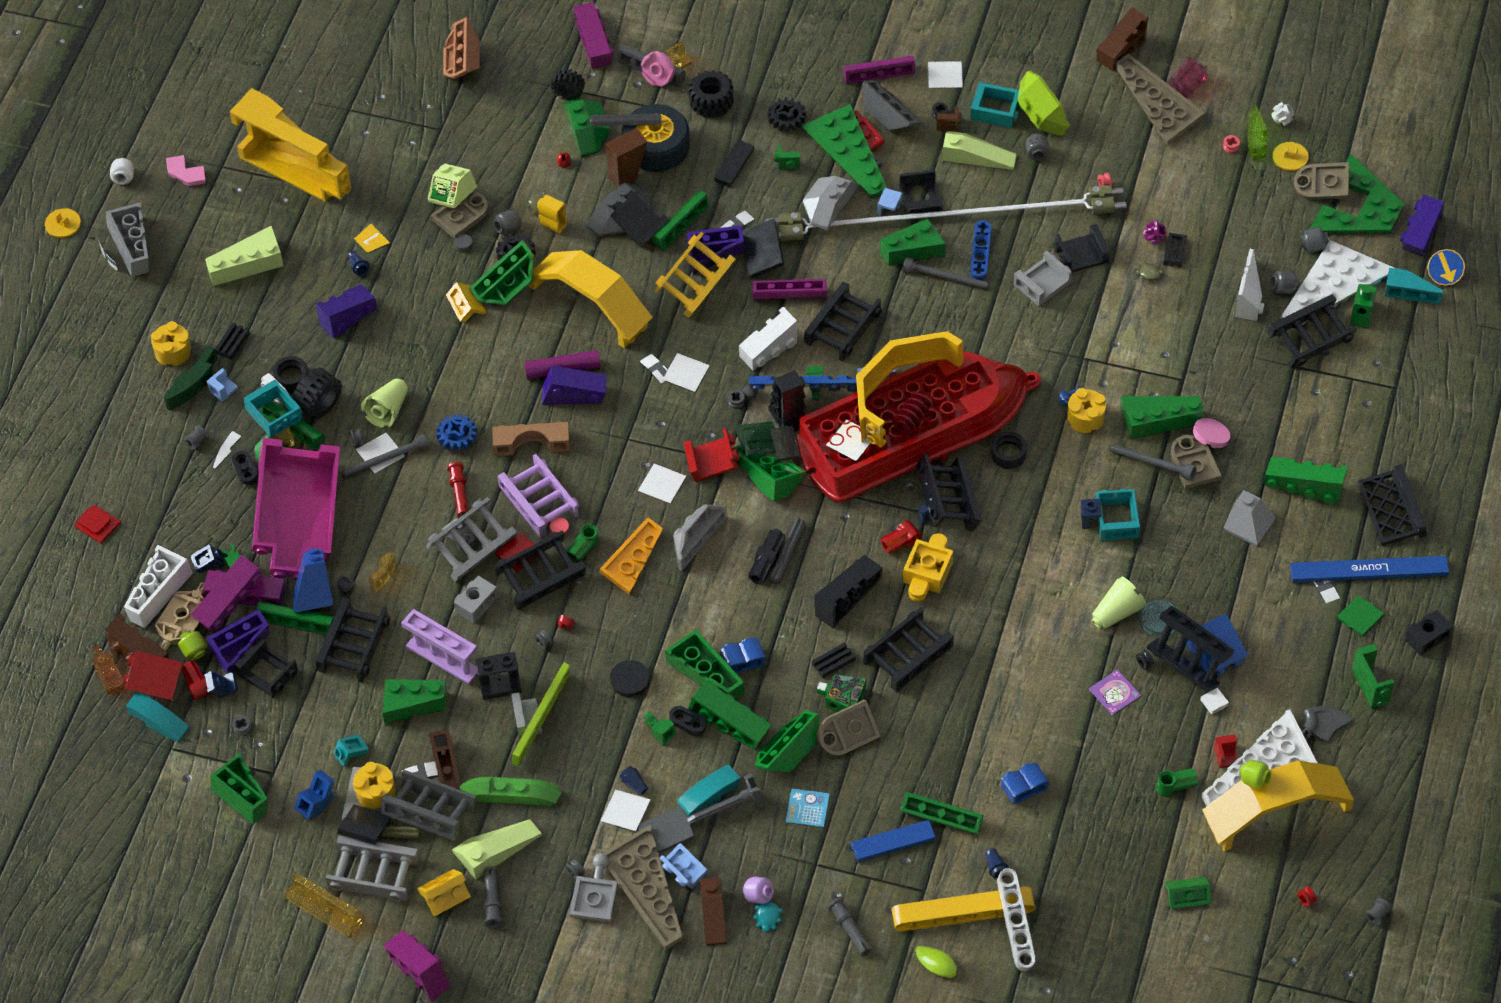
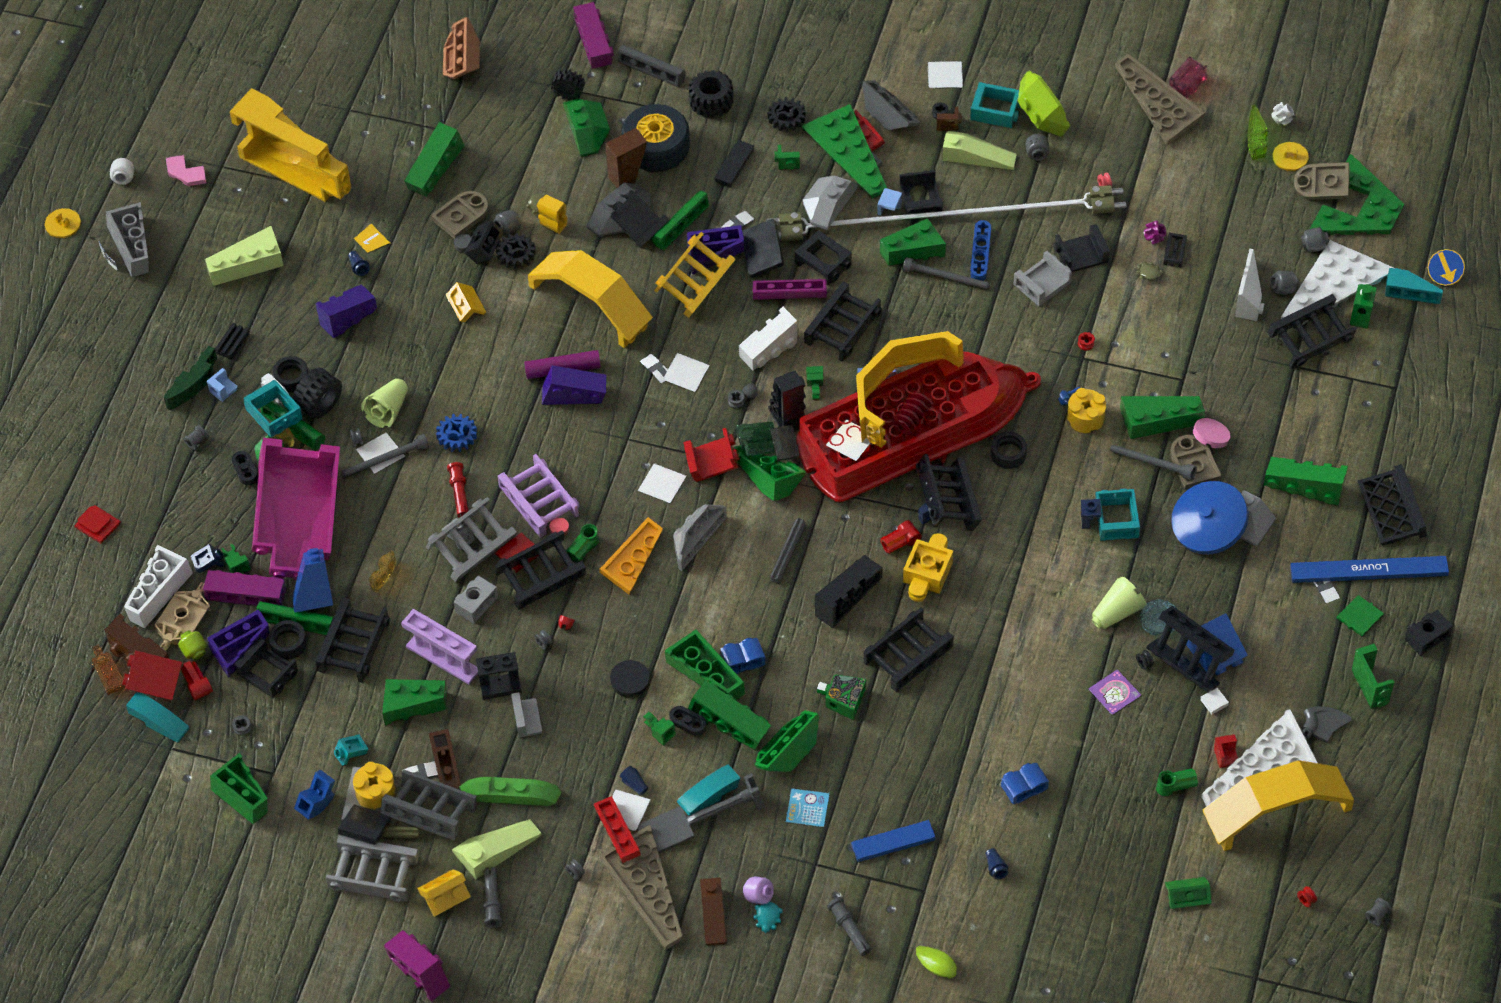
yellow brick [151,321,192,366] -> none
magenta brick [191,554,263,633] -> none
dark blue bracket [205,671,238,698] -> none
white sticker [213,431,241,468] -> none
clear yellow fence [284,871,362,938] -> none
dark grey hinge [337,575,354,592] -> none
yellowish green slope [428,164,477,208] -> none
green wedge [469,240,534,305] -> none
medium nougat arch [492,422,570,456] -> none
lime tile [512,662,570,767] -> none
red hinge [557,152,571,168] -> none
light grey plate [570,853,618,923] -> none
dark grey axle [590,114,661,126] -> none
bright pink tile [641,51,675,86] -> none
light blue bracket [660,843,709,889] -> none
clear yellow panel [665,41,692,69] -> none
black piece [748,529,786,584] -> none
blue wing [749,375,857,392] -> none
black tile [812,642,856,678] -> none
dark tan plate [817,700,881,755] -> none
magenta brick [843,55,915,84] -> none
yellow beam [892,887,1035,931] -> none
green brick [900,792,984,834] -> none
white beam [997,868,1035,971] -> none
reddish brown wedge [1096,7,1148,71] -> none
coral bush [1223,135,1240,153] -> none
lime head [1239,759,1272,789] -> none
dark purple wedge [1400,194,1444,256] -> none
none -> black tyre [268,620,307,659]
none -> green wedge [404,122,465,197]
none -> black brick [464,220,504,264]
none -> red plate [593,796,641,863]
none -> black panel [794,230,852,286]
none -> red bush [1078,332,1095,351]
none -> blue dish [1172,481,1249,554]

